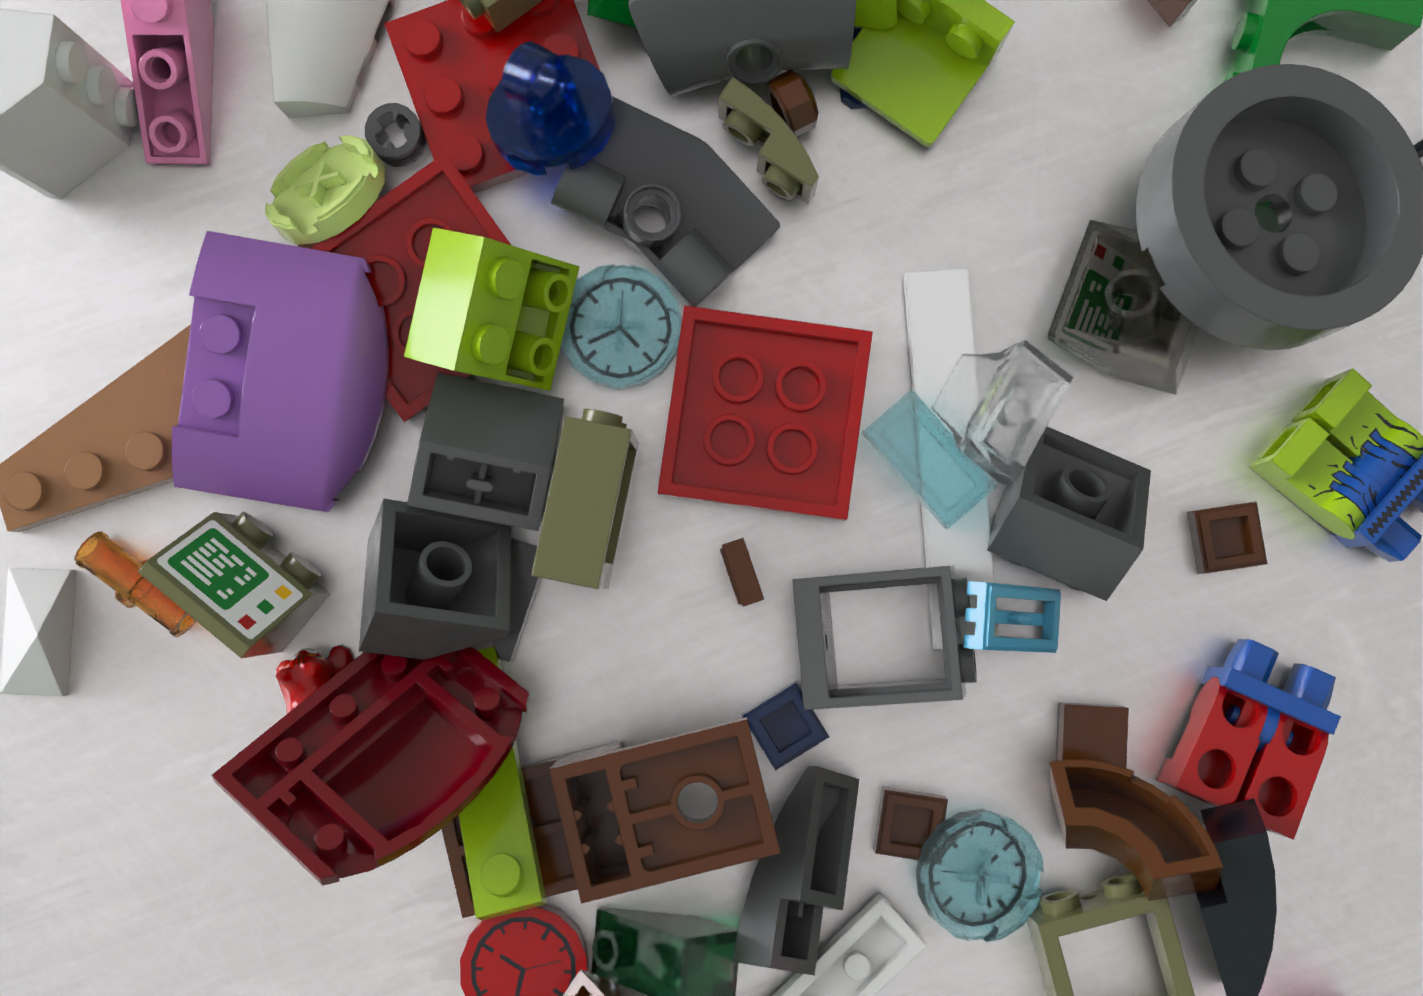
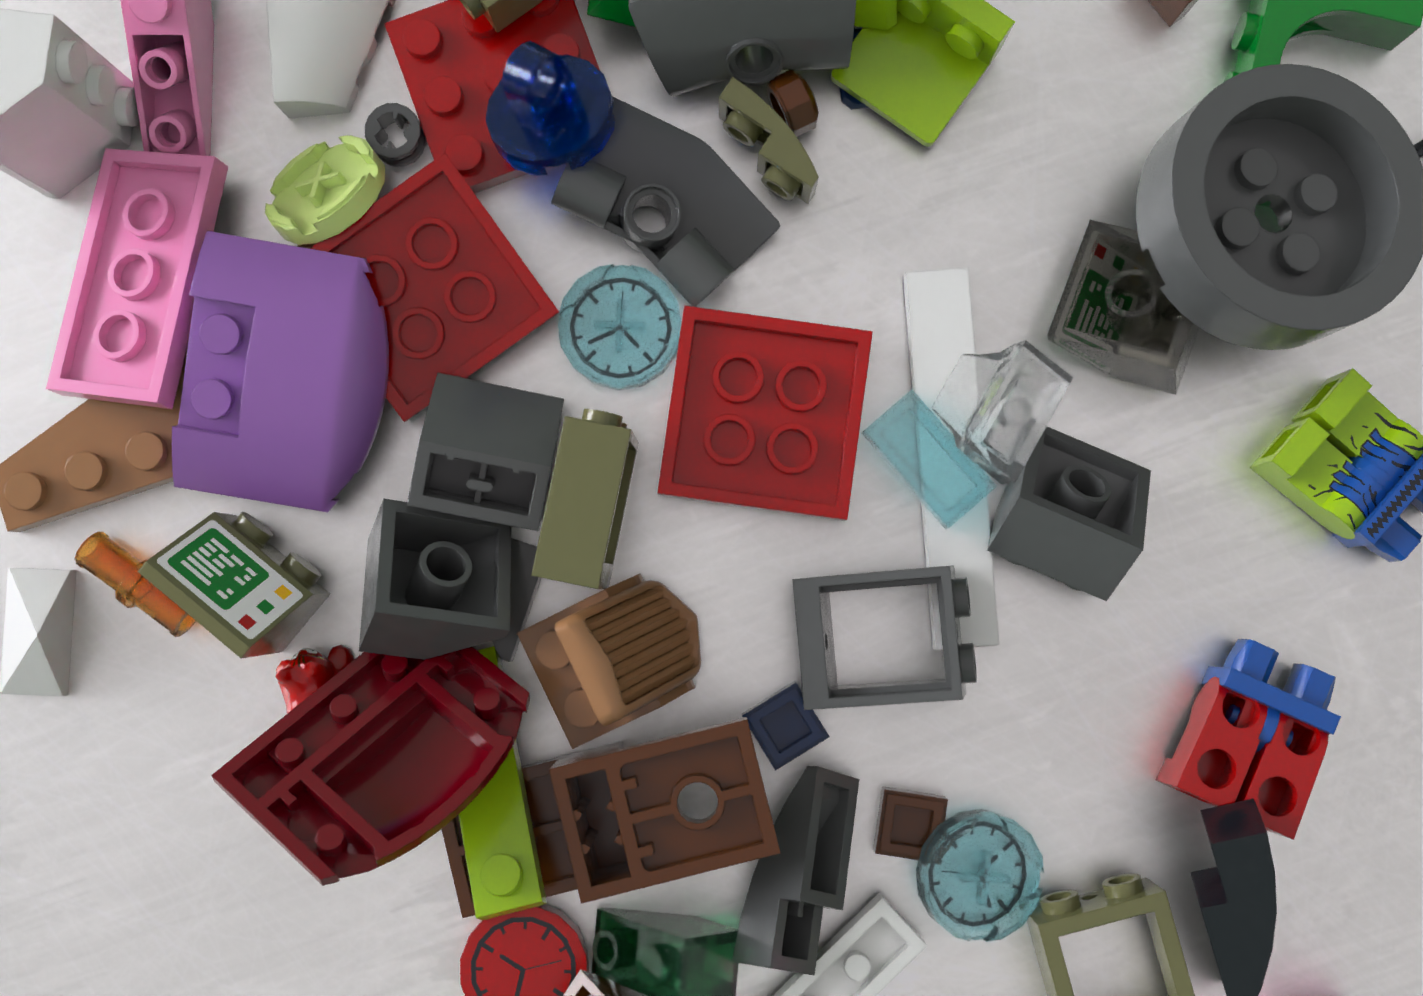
lime slope [404,228,580,391] -> none
reddish brown tile [720,538,764,607] -> none
medium azure tile [963,581,1061,653] -> none
reddish brown brick [1049,760,1223,901] -> none
reddish brown tile [1057,702,1129,768] -> none
reddish brown tile [1187,501,1268,574] -> none
none -> bright pink plate [46,148,228,409]
none -> medium nougat piece [517,573,701,749]

